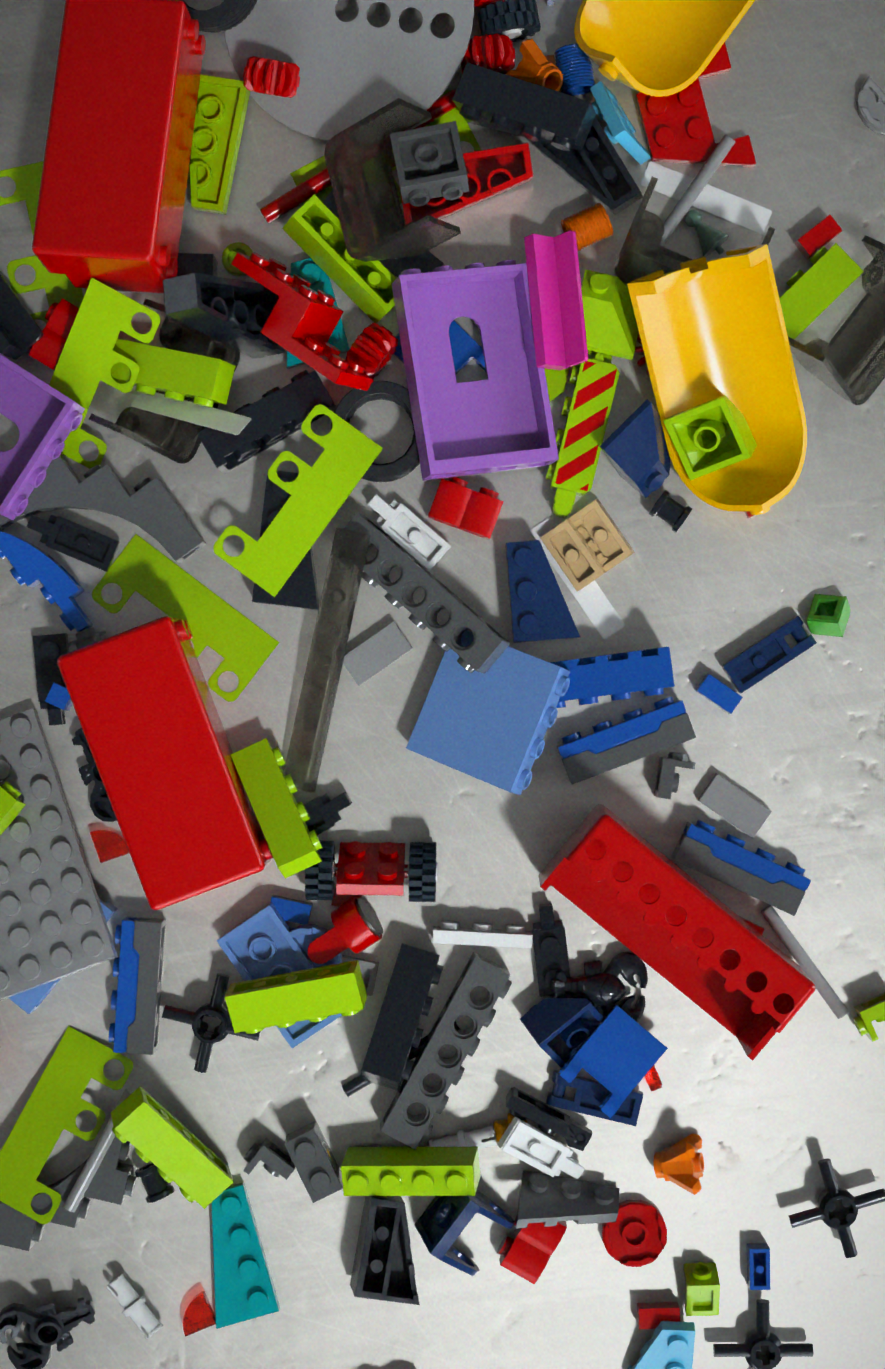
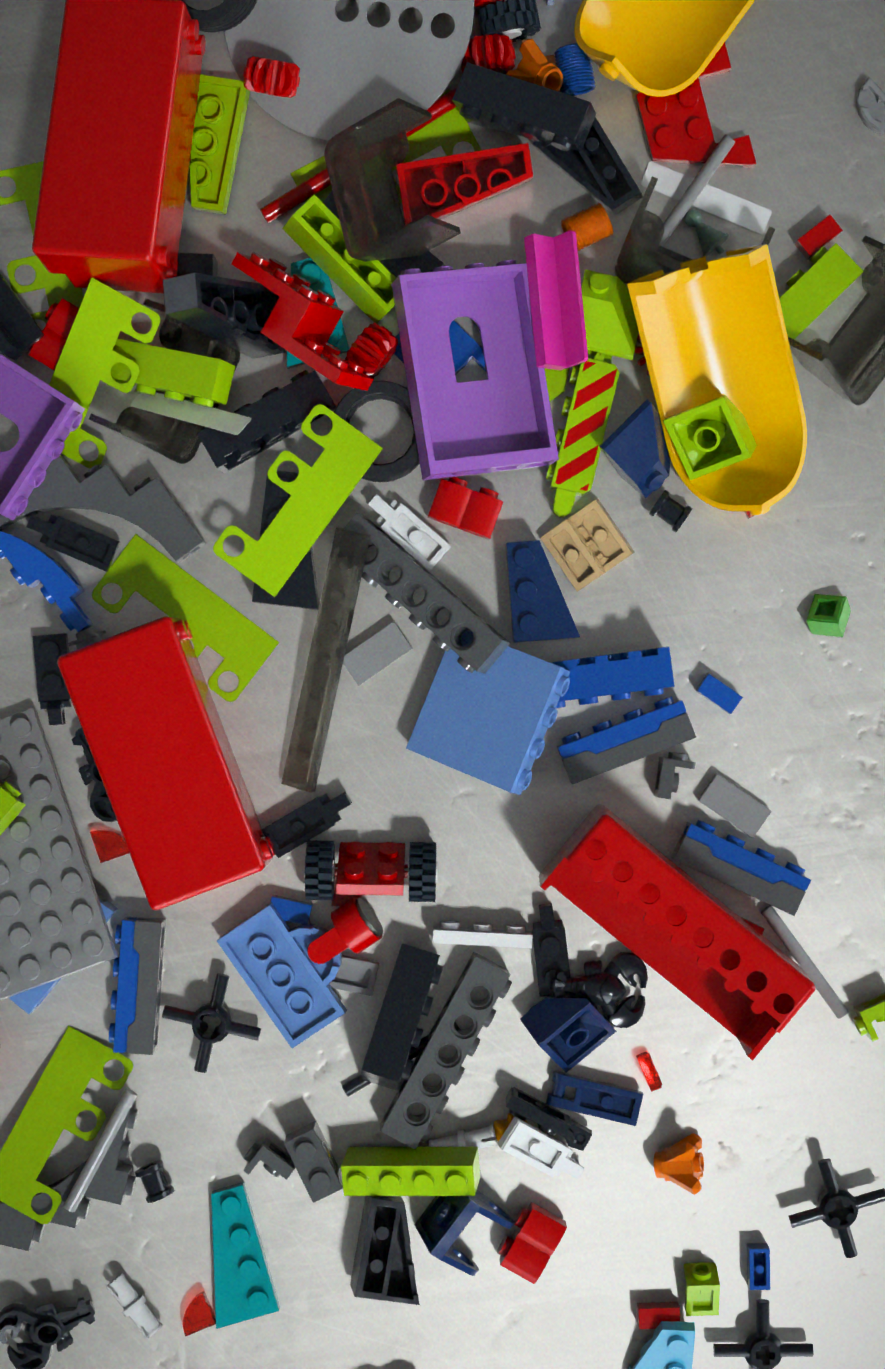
blue piece [45,682,73,711] -> none
lime brick [111,1086,234,1209] -> none
lime tile [222,242,253,277] -> none
lime brick [225,960,367,1034] -> none
lime brick [230,738,323,878] -> none
dark grey plate [390,121,469,207] -> none
dark grey wing [516,1170,620,1229] -> none
white sticker [530,517,625,639] -> none
blue flag [559,1005,668,1118] -> none
medium azure wing [590,81,651,165] -> none
red tile [602,1200,667,1267] -> none
dark blue plate [722,615,817,693] -> none

